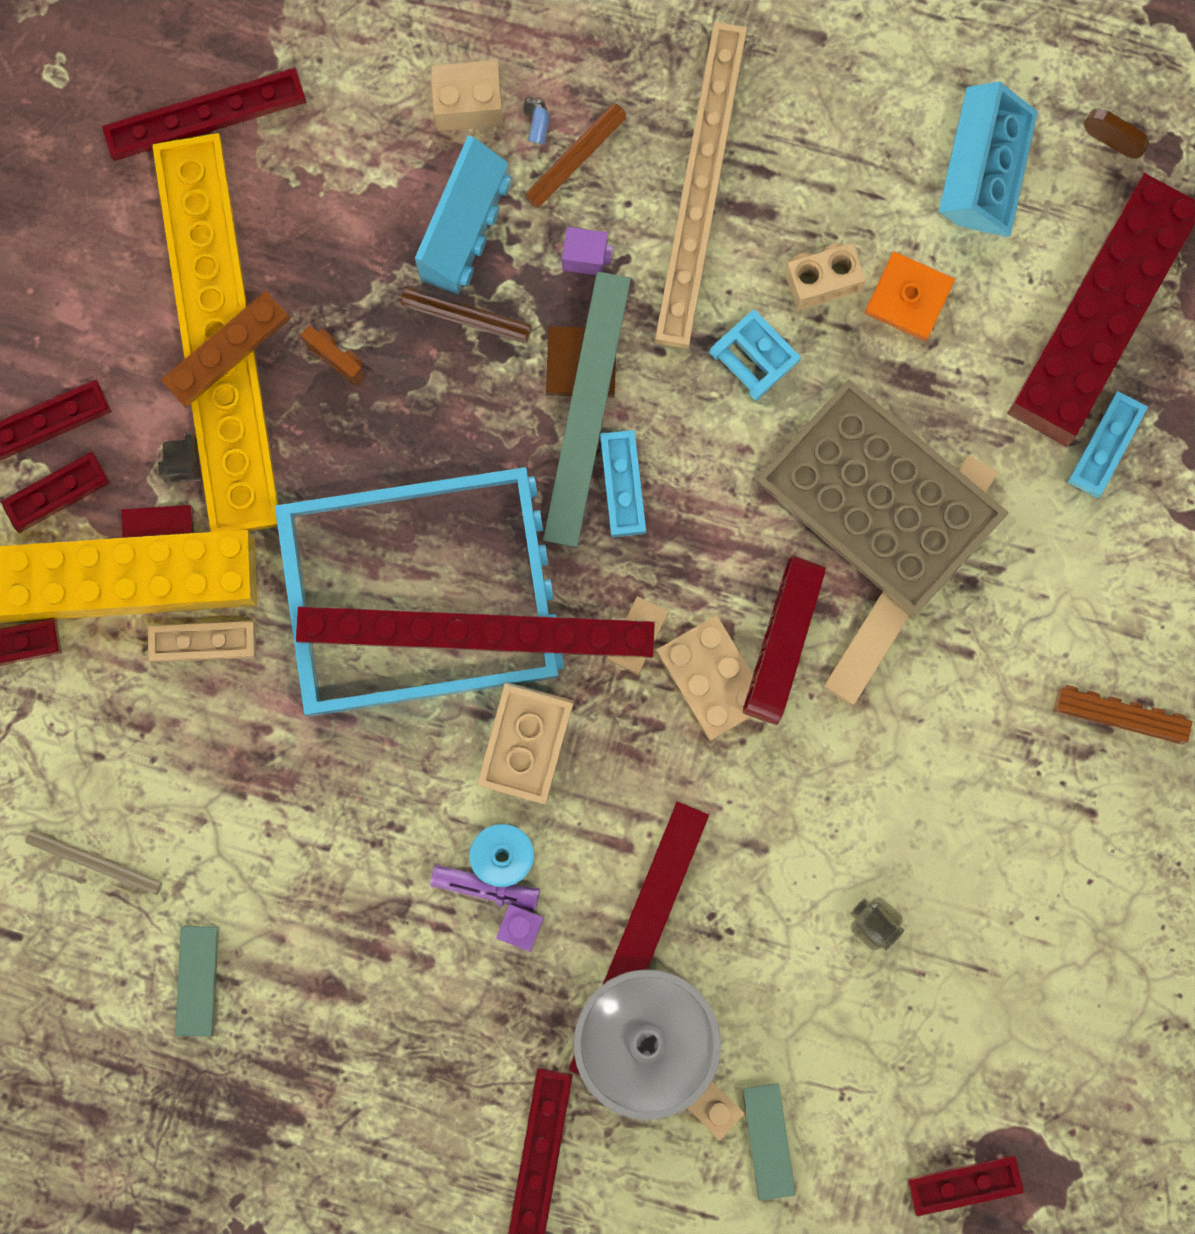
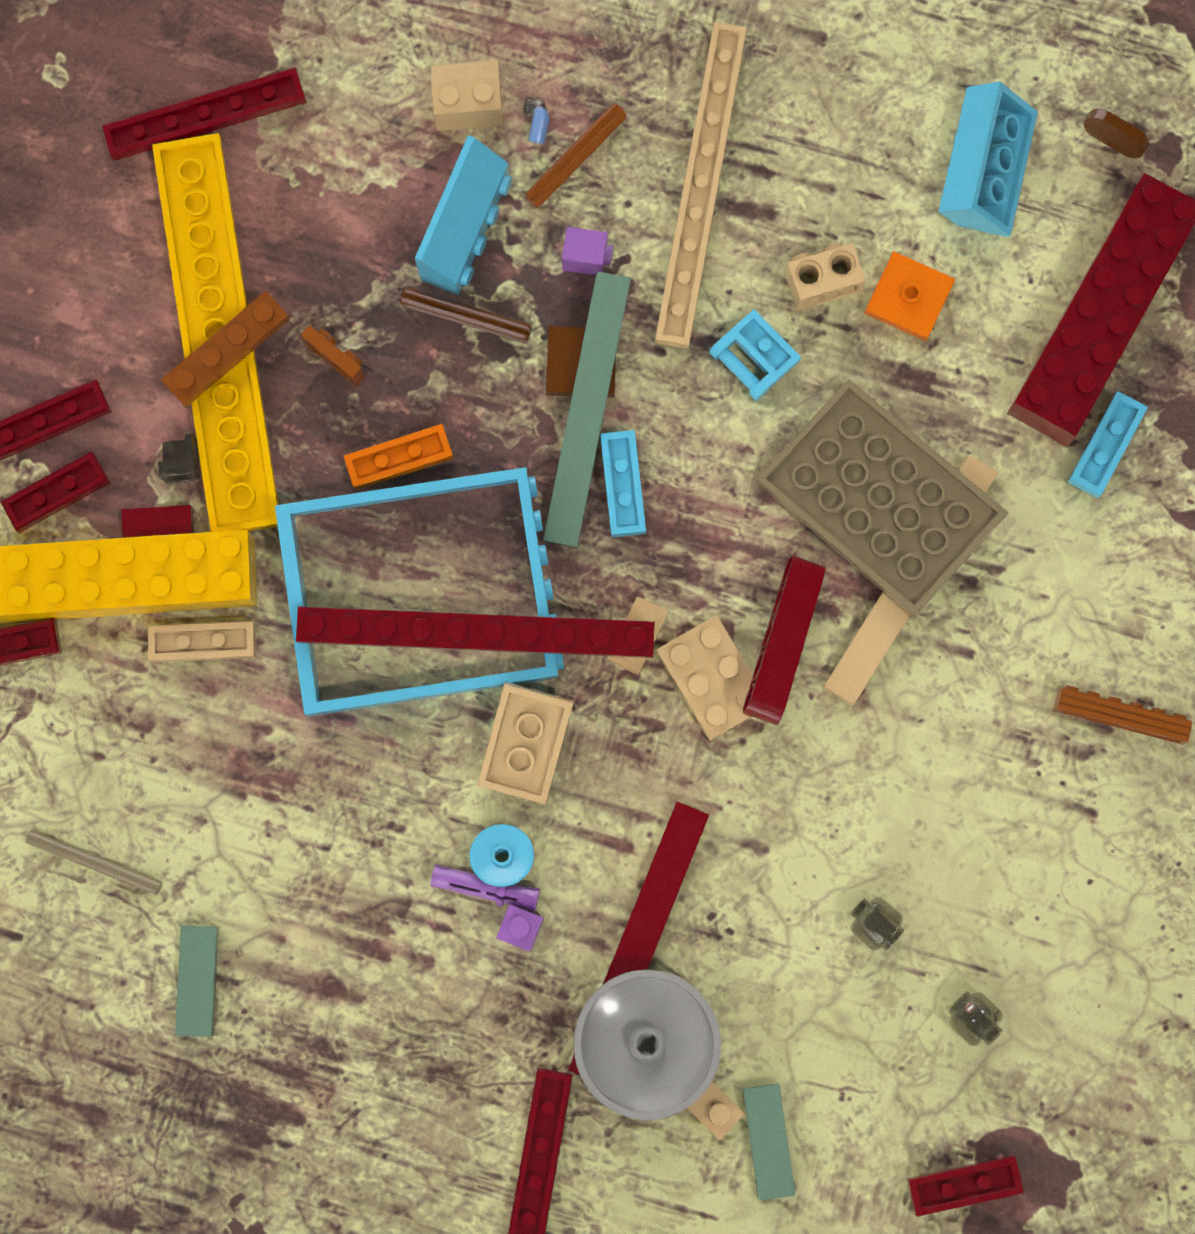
none -> orange plate [343,424,454,491]
none -> clear smoke head [948,991,1003,1046]

